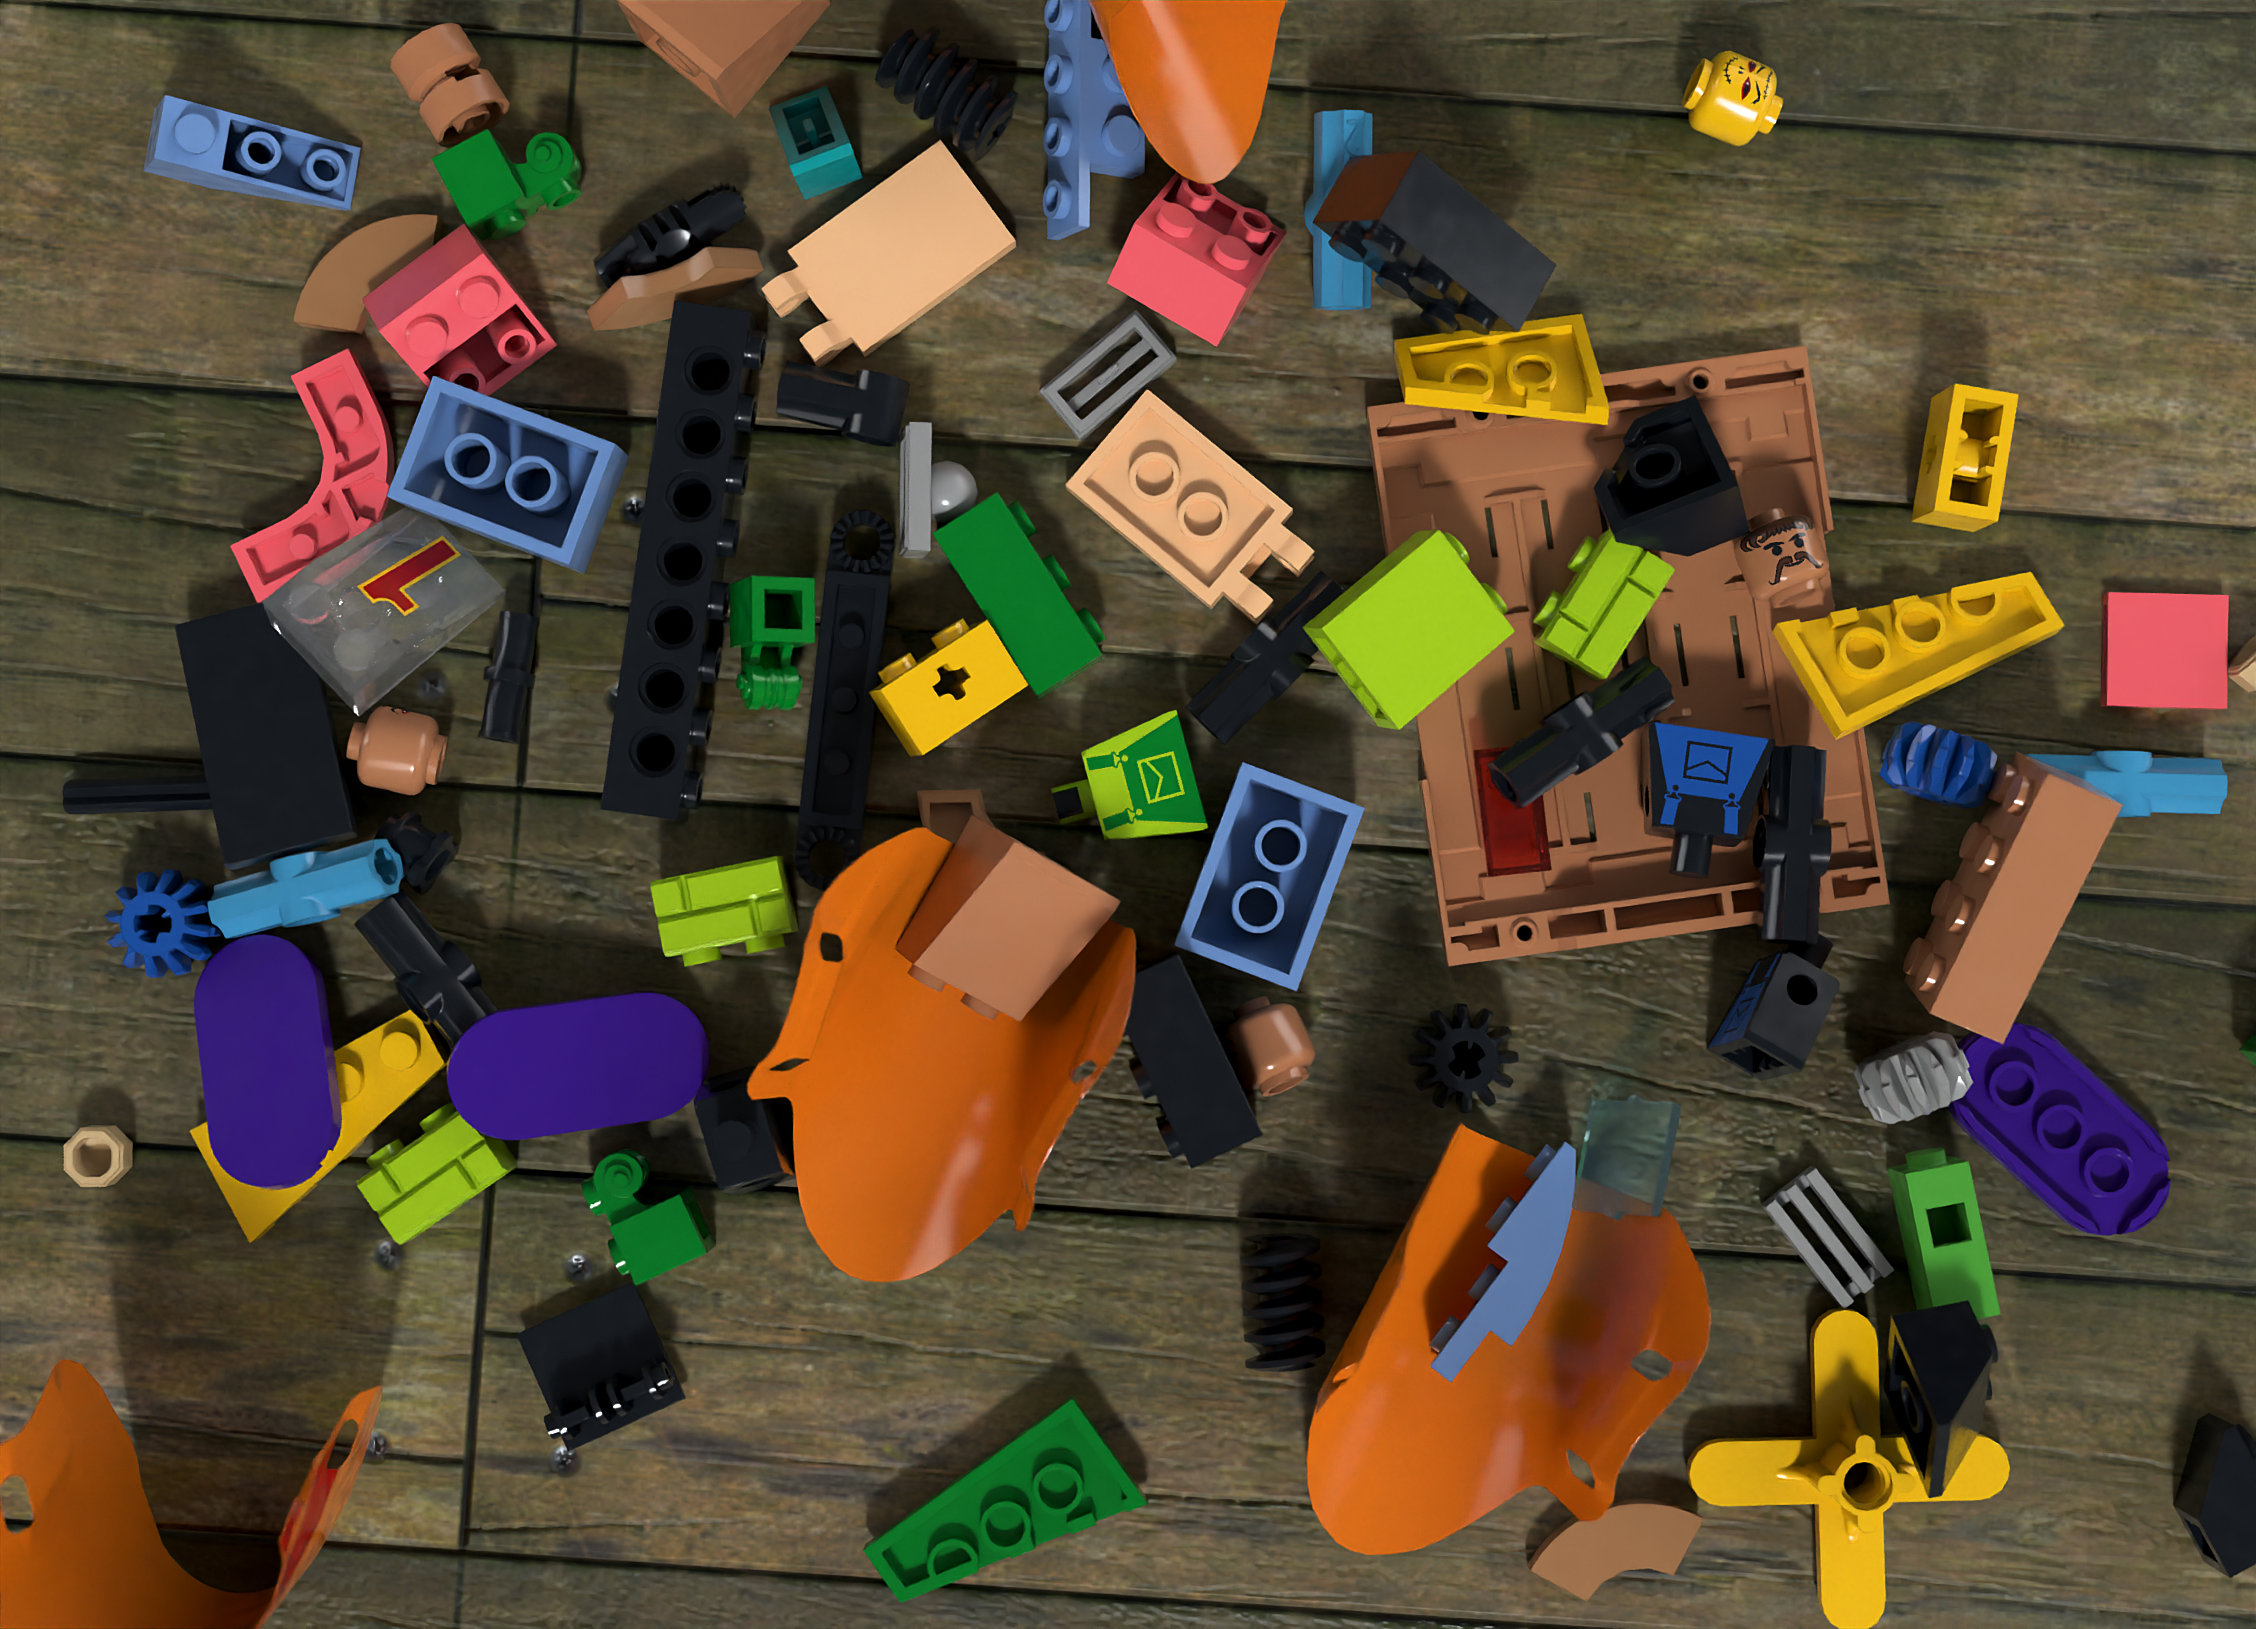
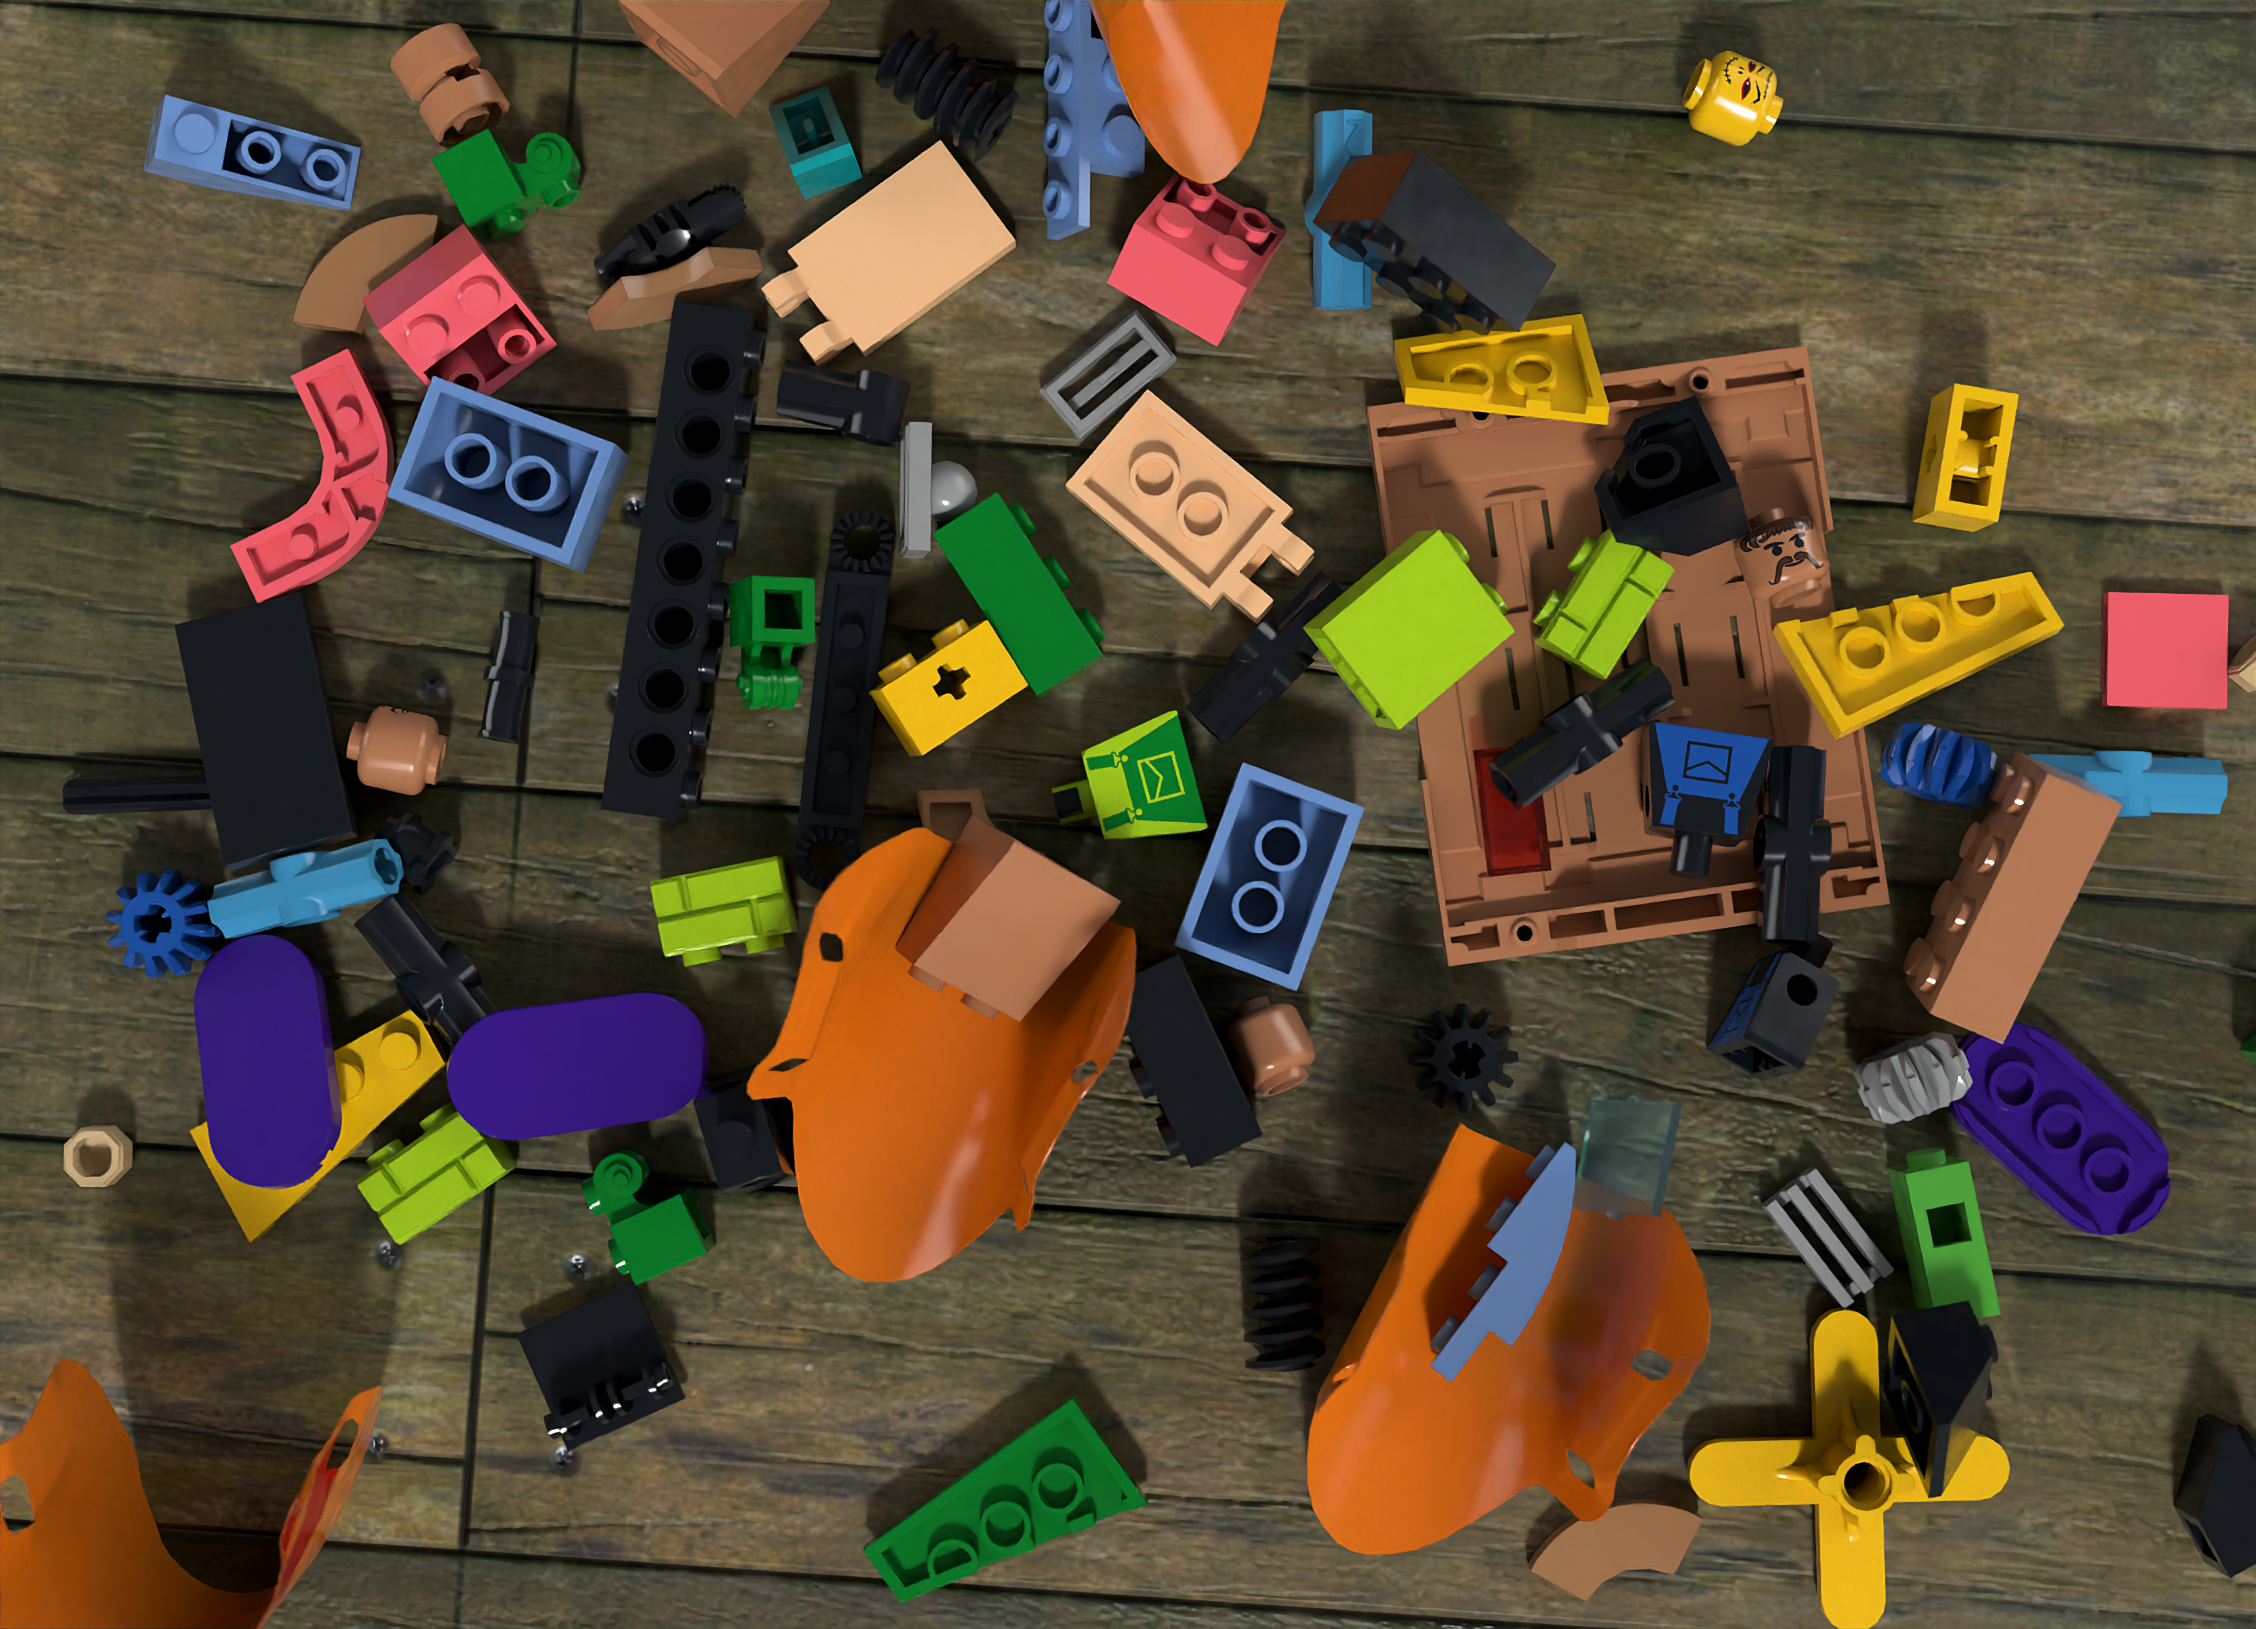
clear slope [262,506,506,716] -> none

